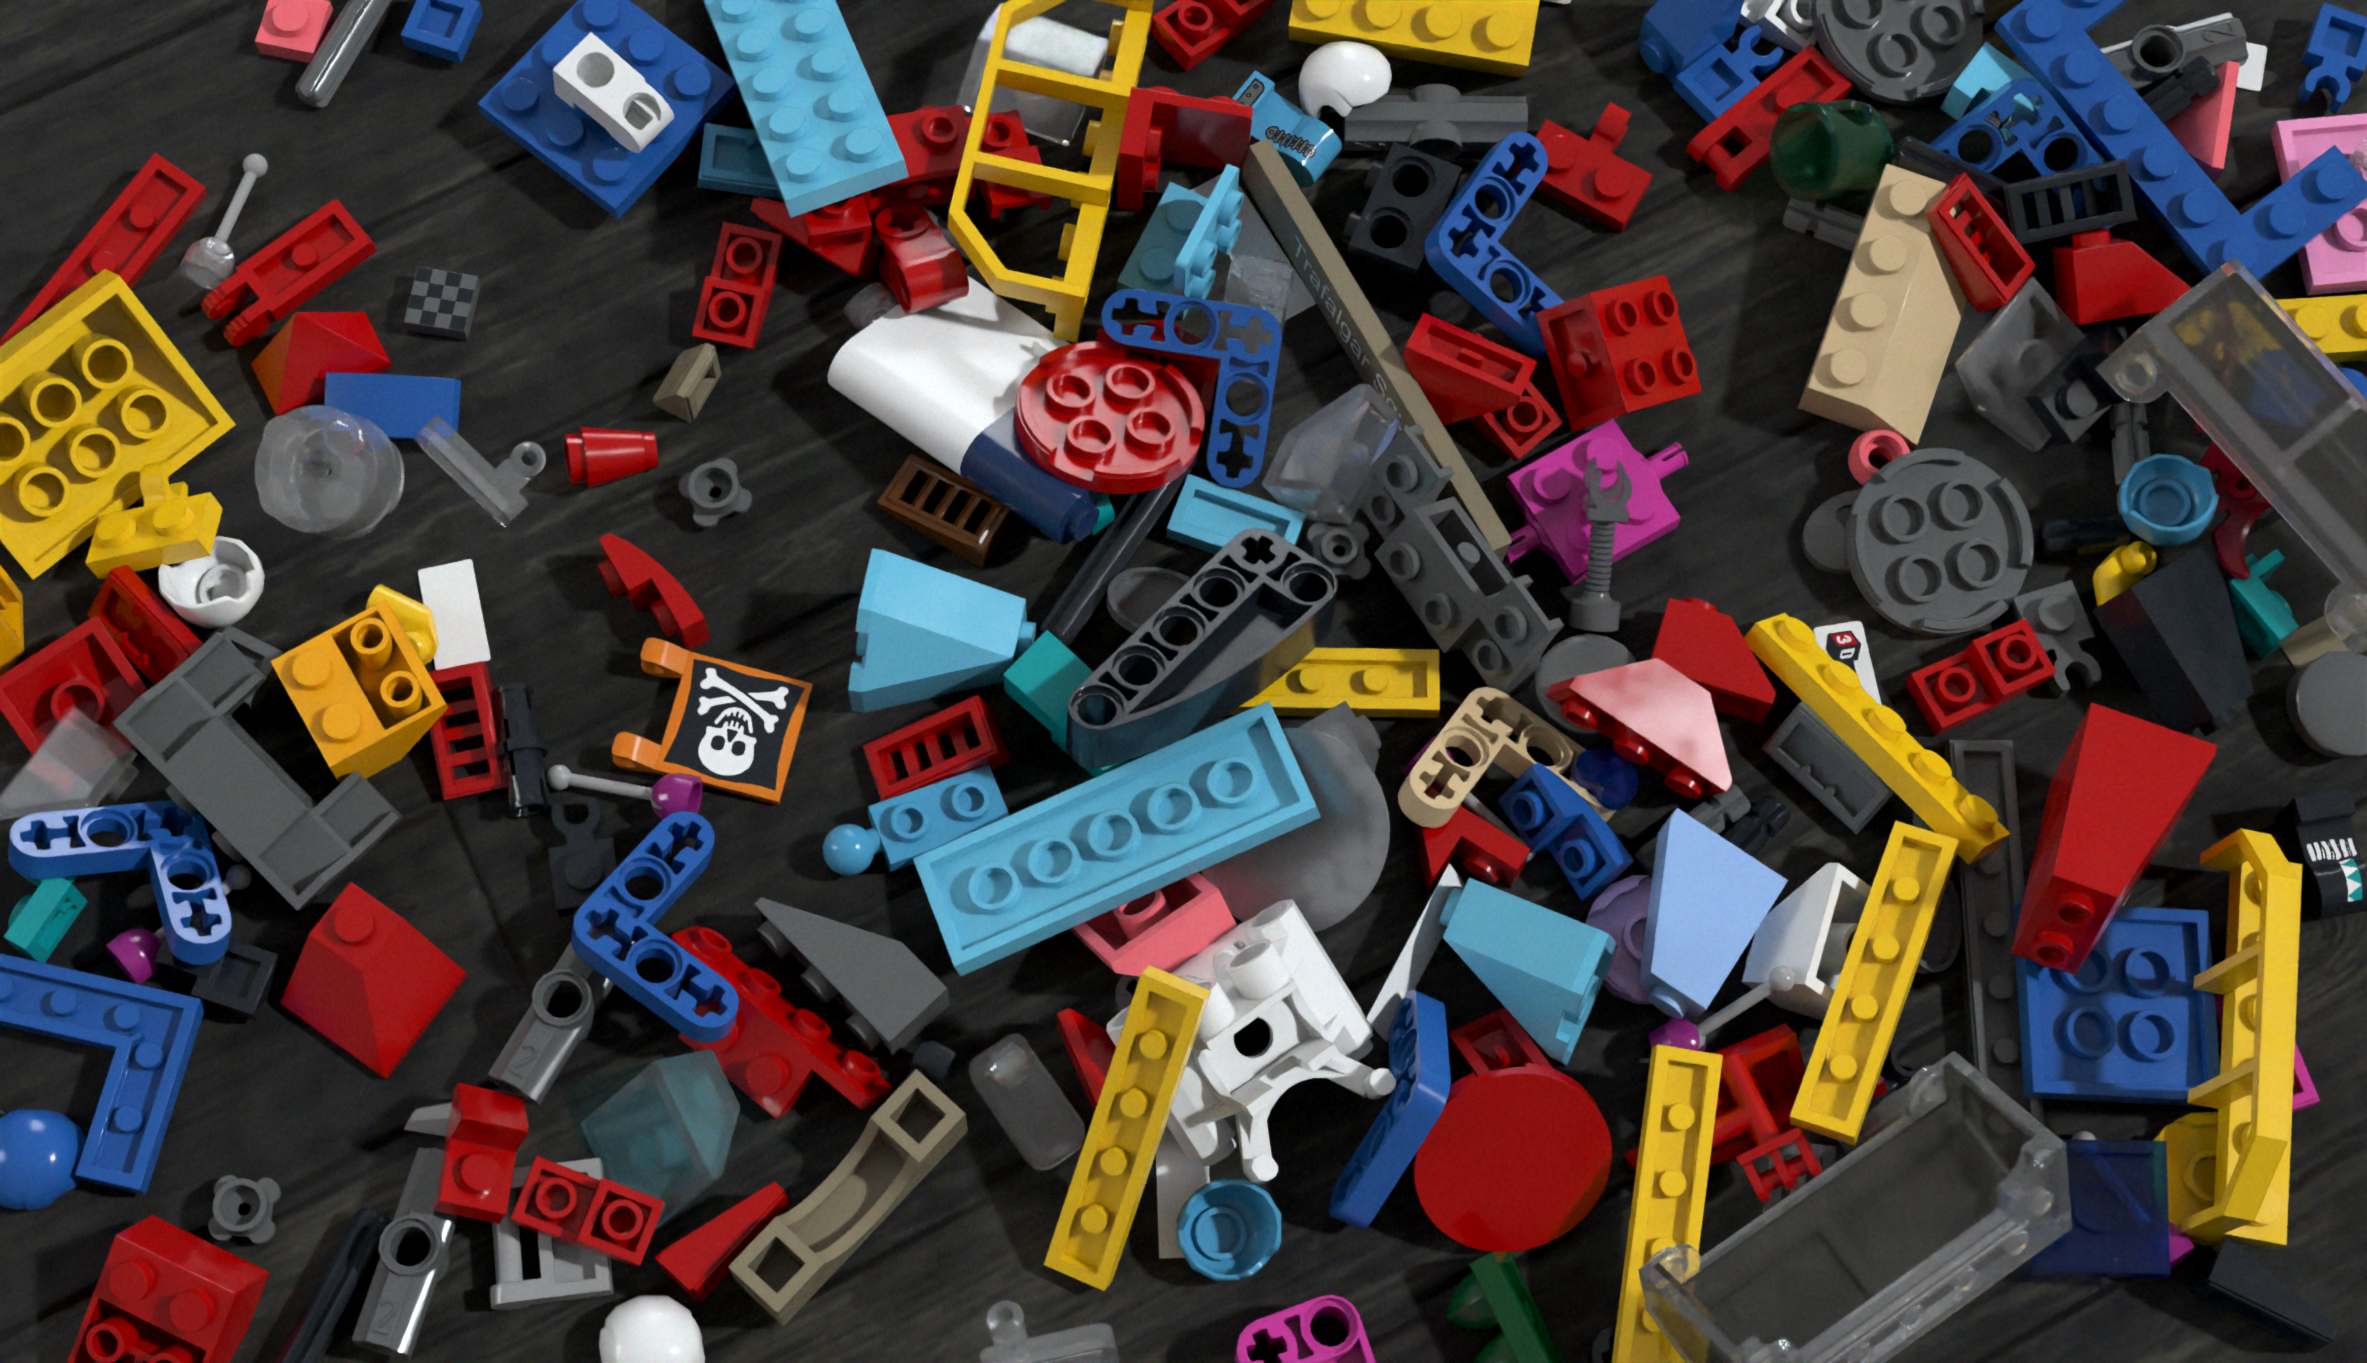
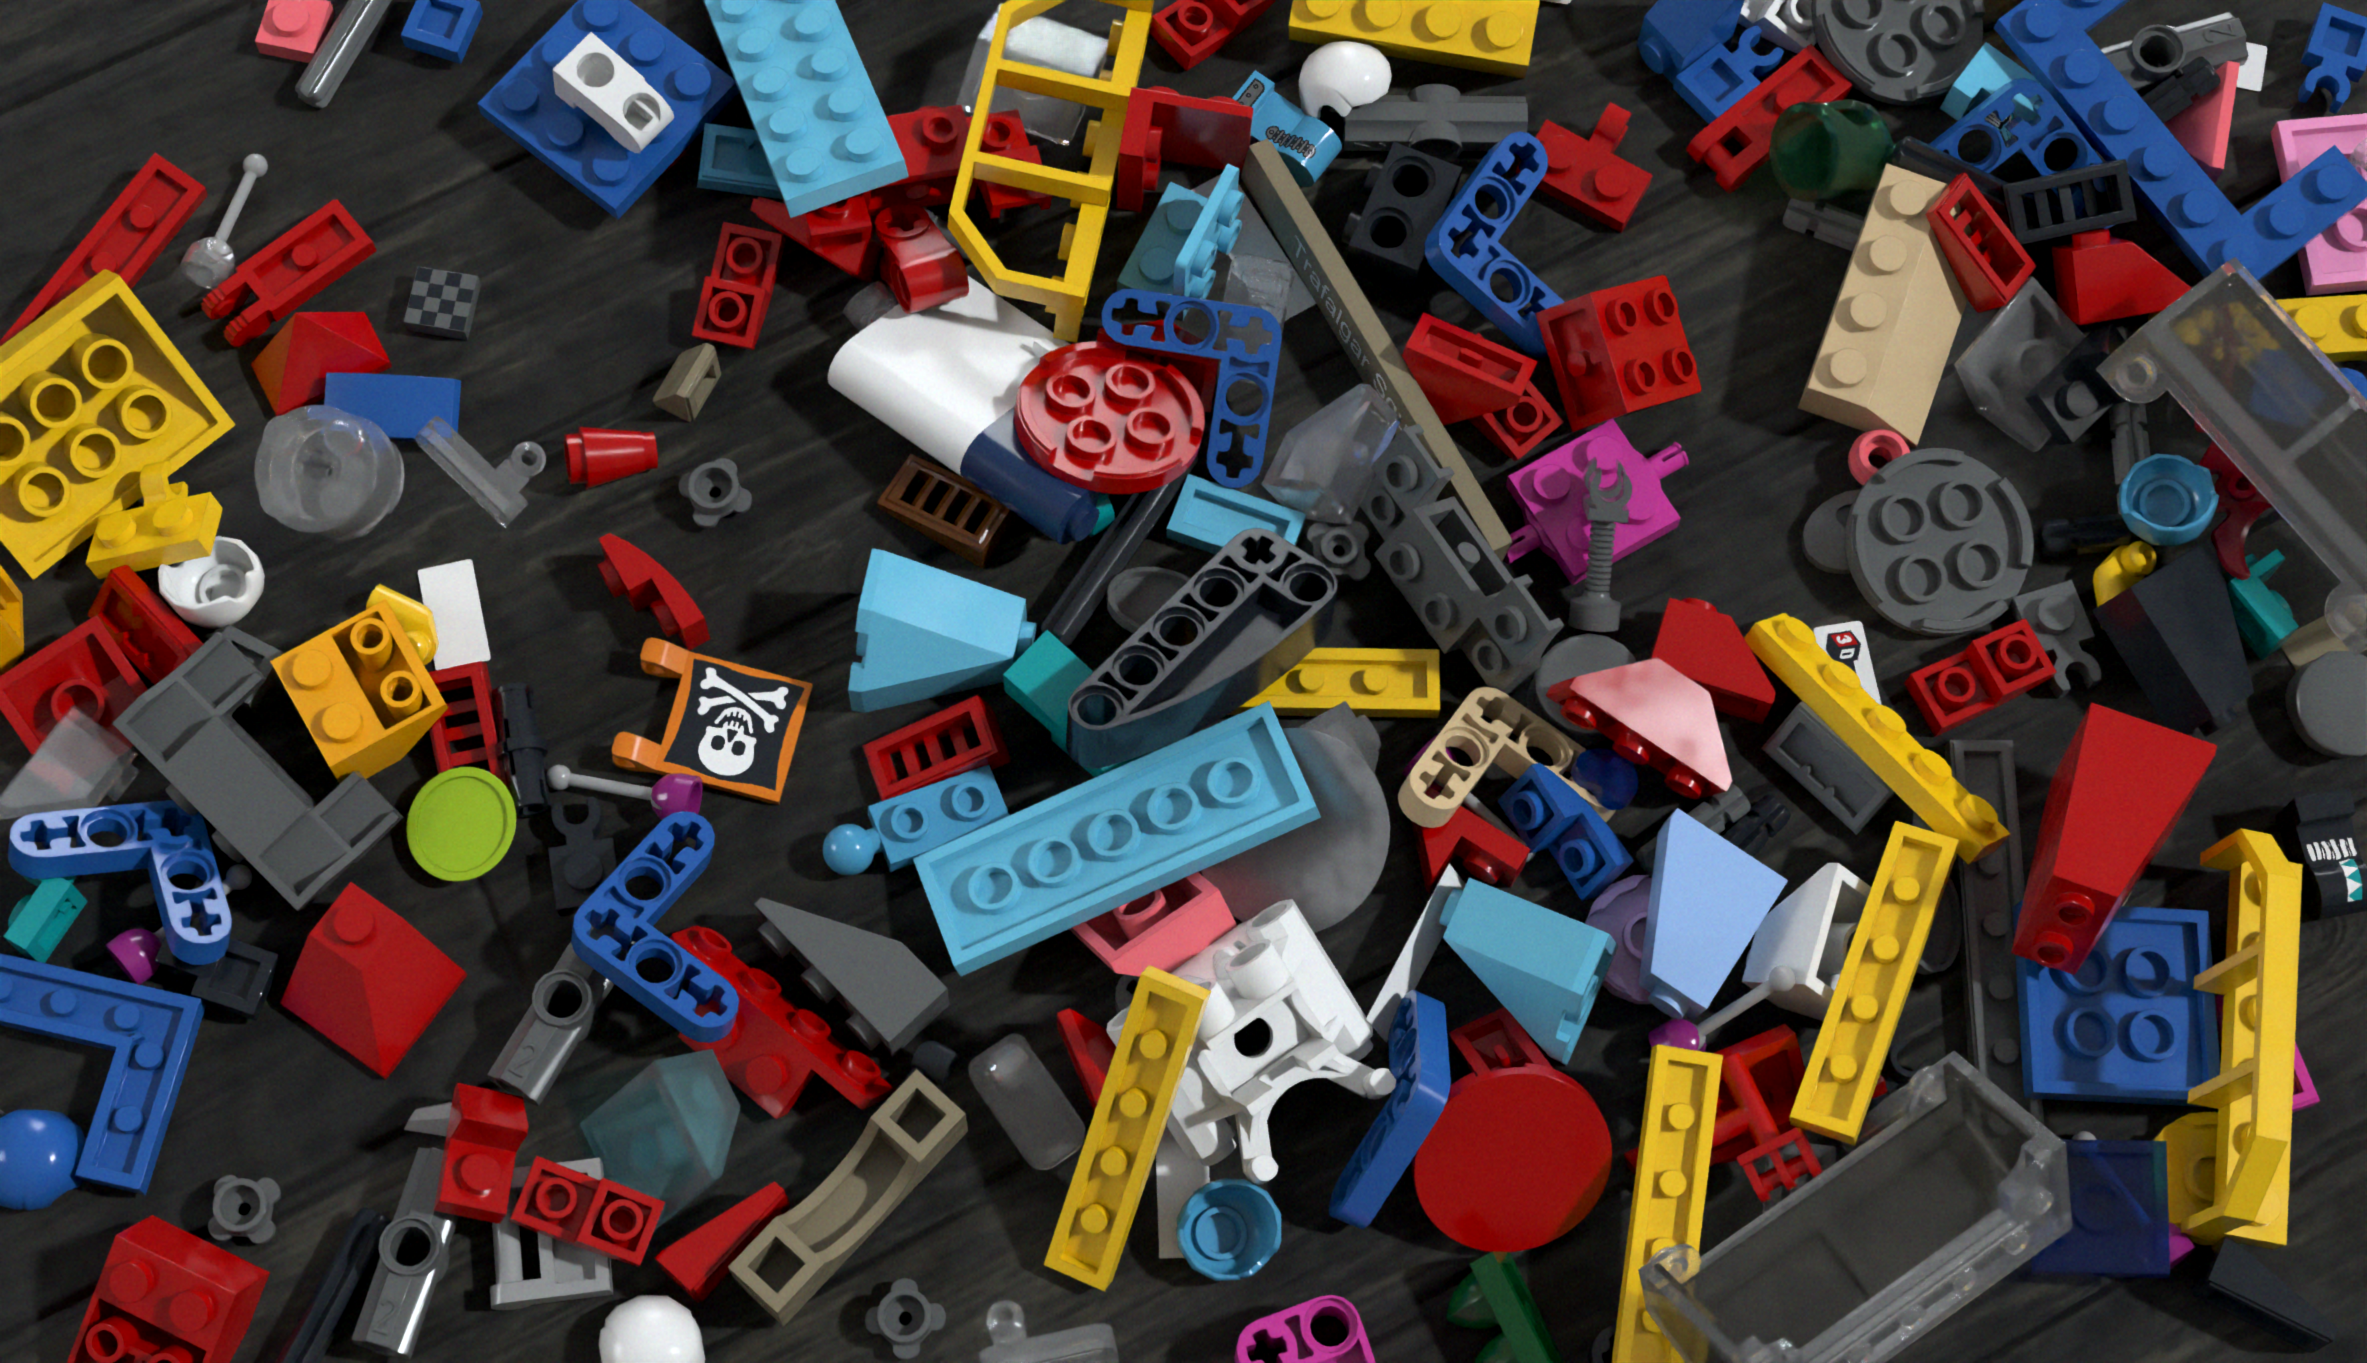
none -> lime piece [406,767,516,881]
none -> dark grey plate [865,1278,946,1360]

